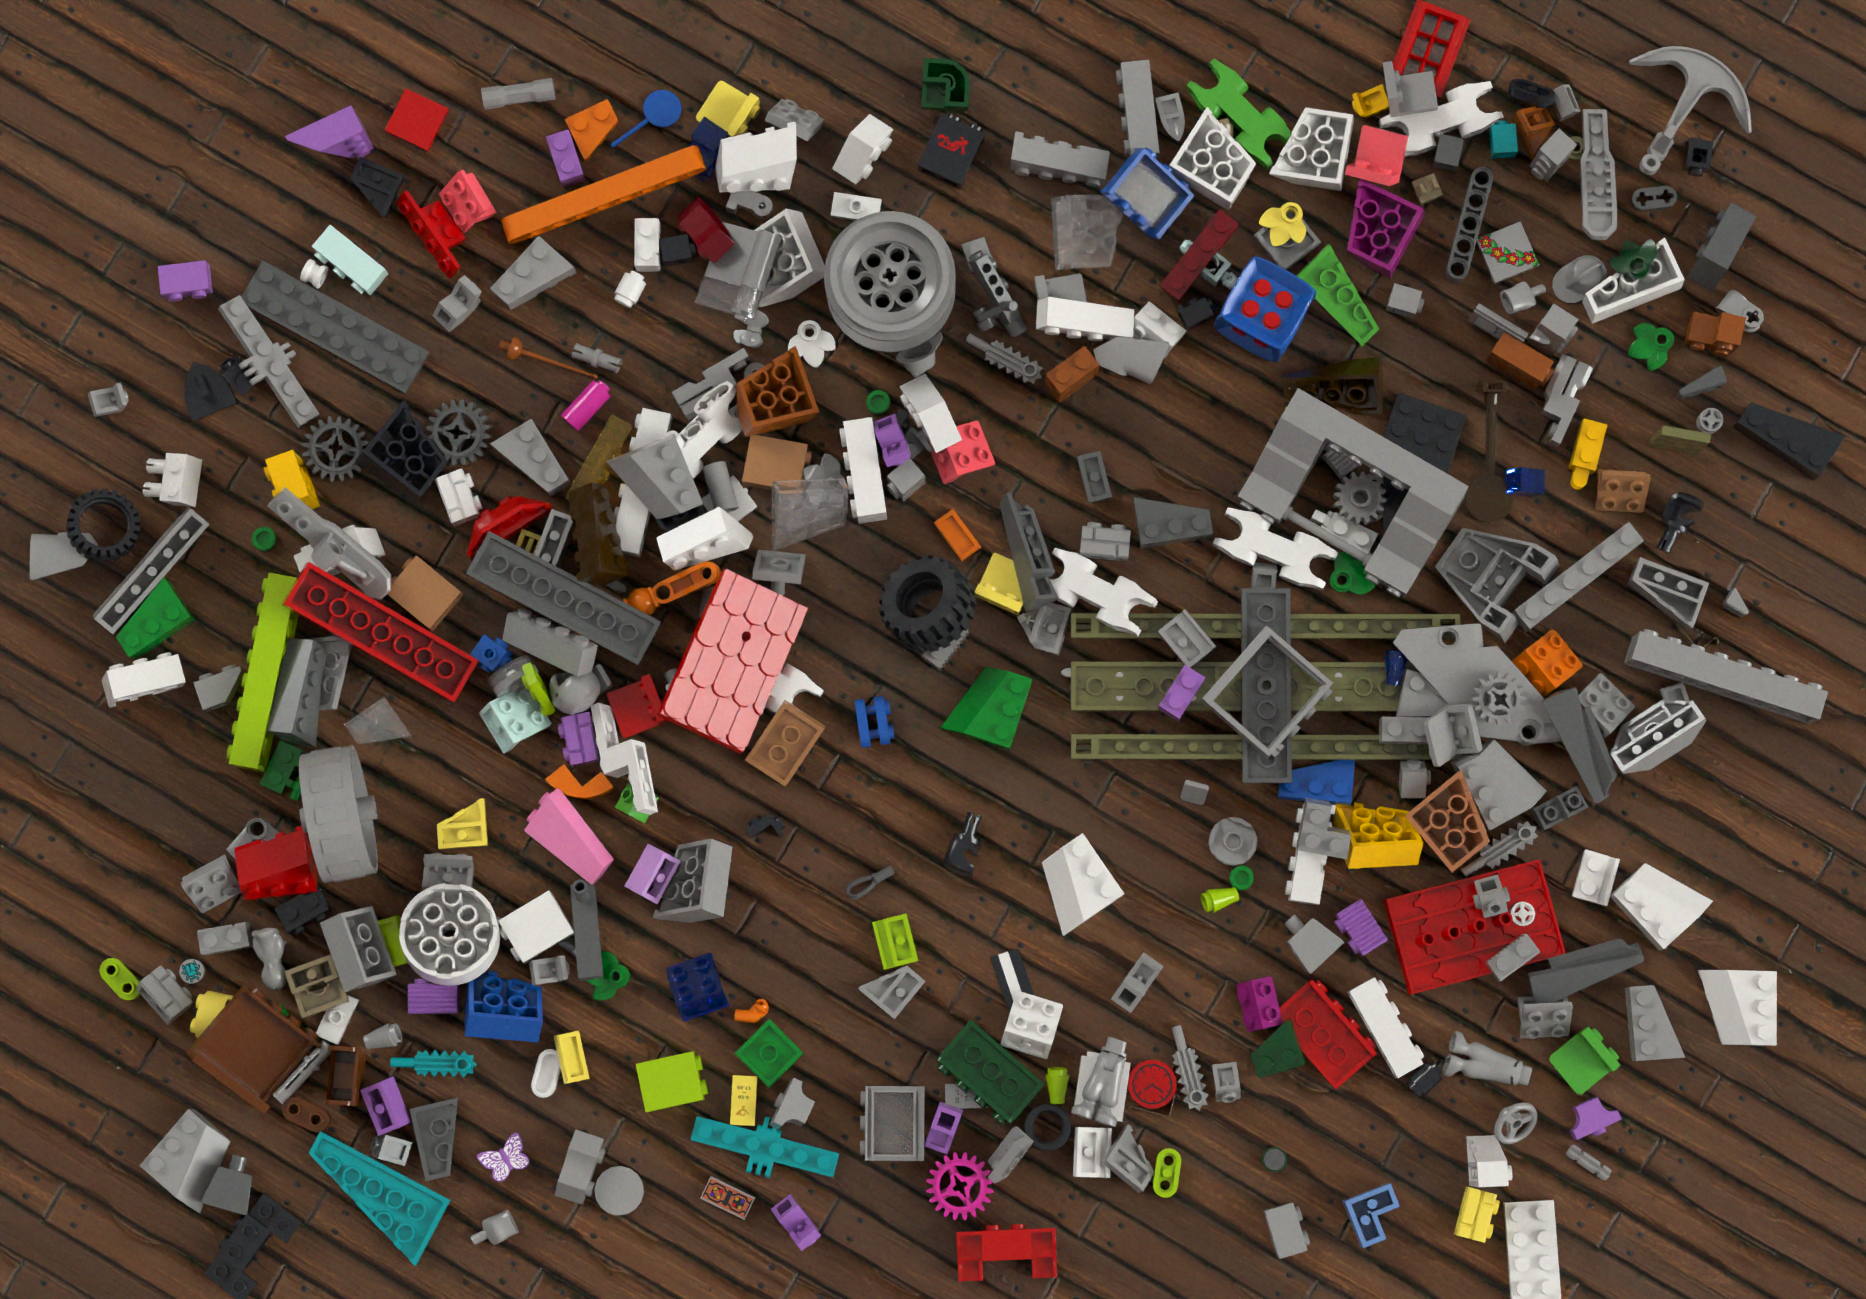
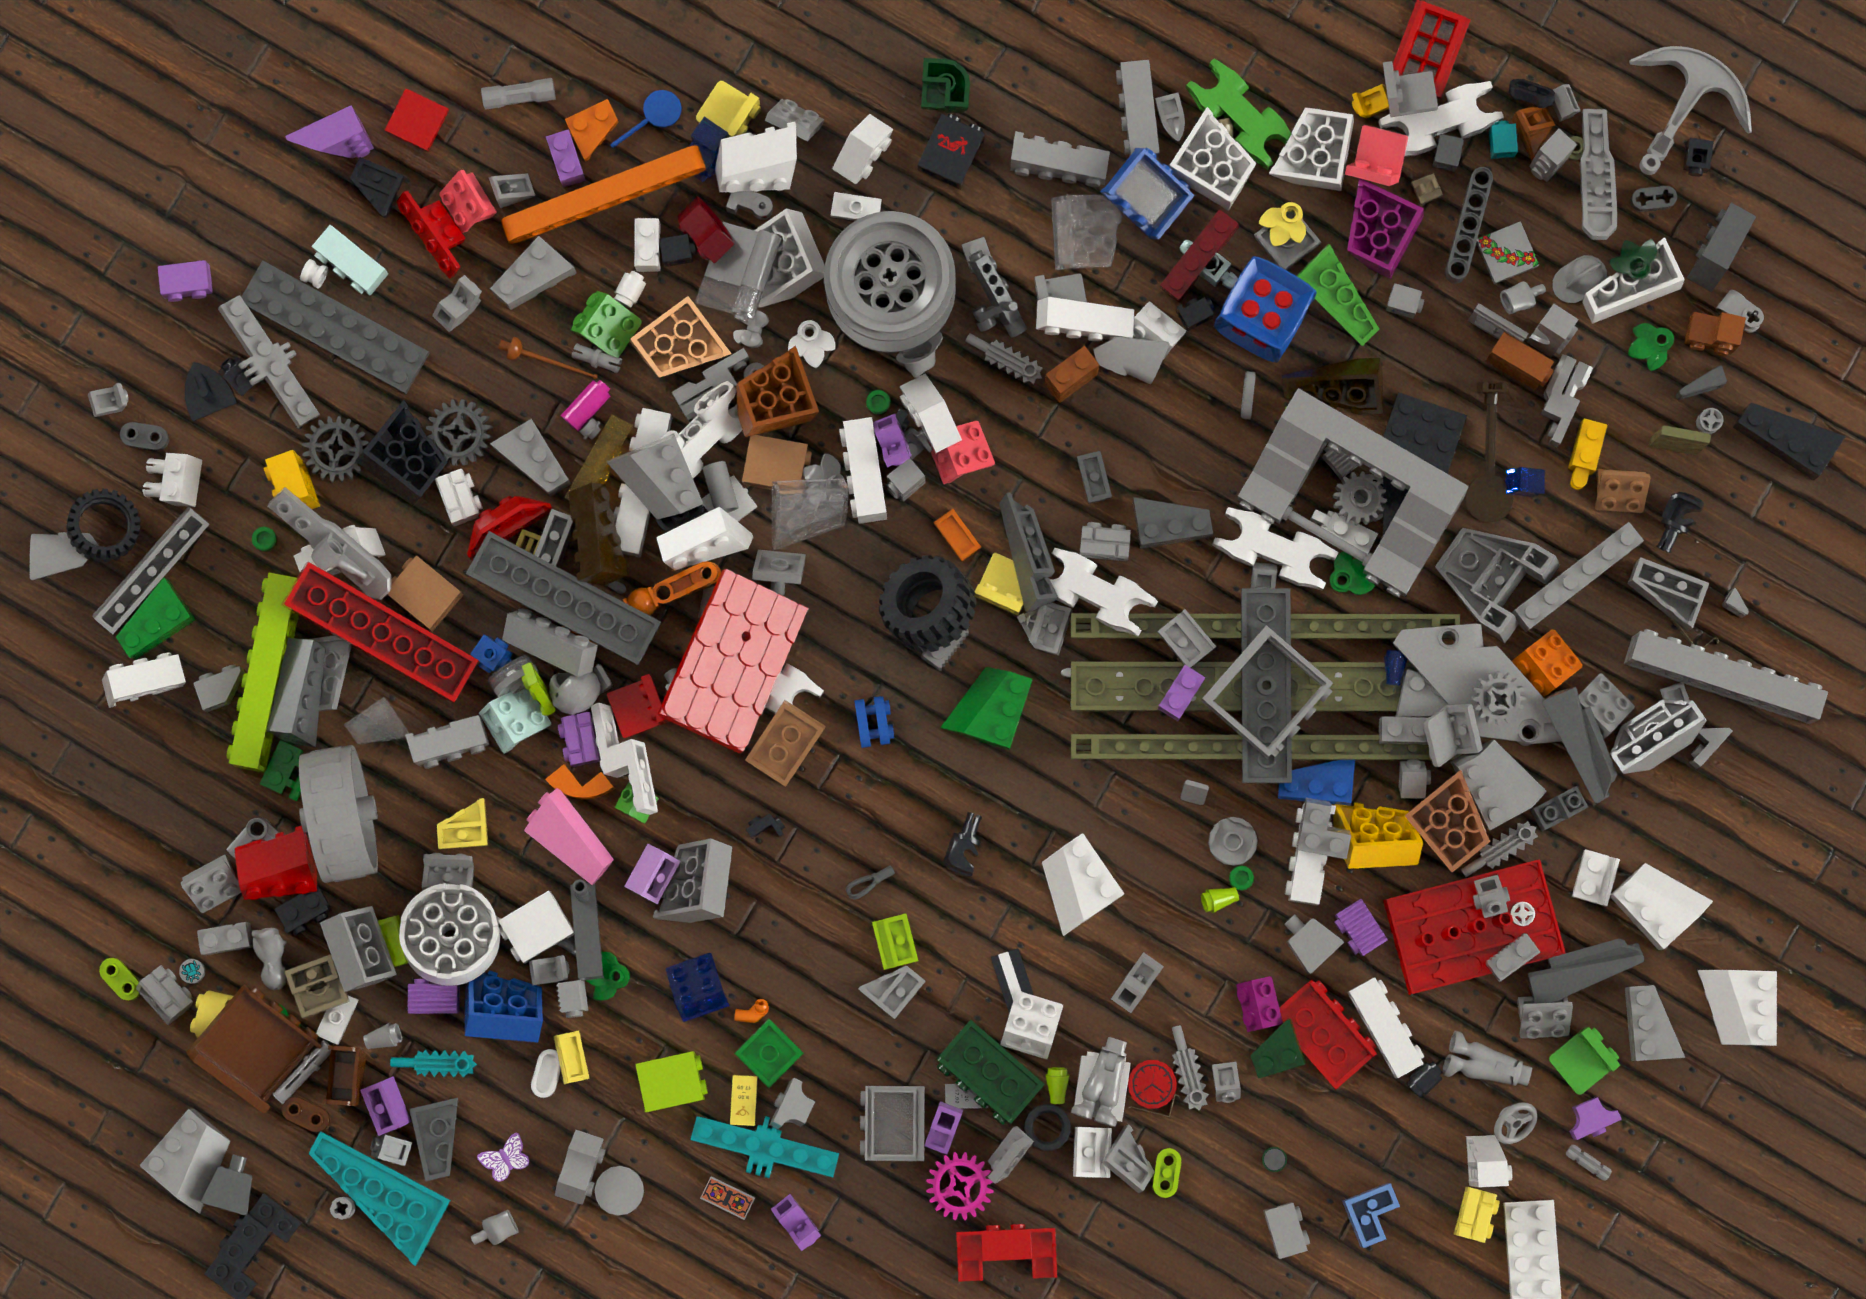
none -> dark grey plate [120,422,169,451]
none -> light grey bush [330,1197,356,1220]
none -> light grey wedge [406,715,490,769]
none -> light grey slope [489,173,535,208]
none -> light grey brick [556,980,588,1018]
none -> bright green bracket [571,291,642,358]
none -> light grey plate [579,418,601,440]
none -> light nougat wedge [630,296,731,378]
none -> light grey tile [1241,371,1255,420]
none -> light grey slope [1689,728,1733,769]

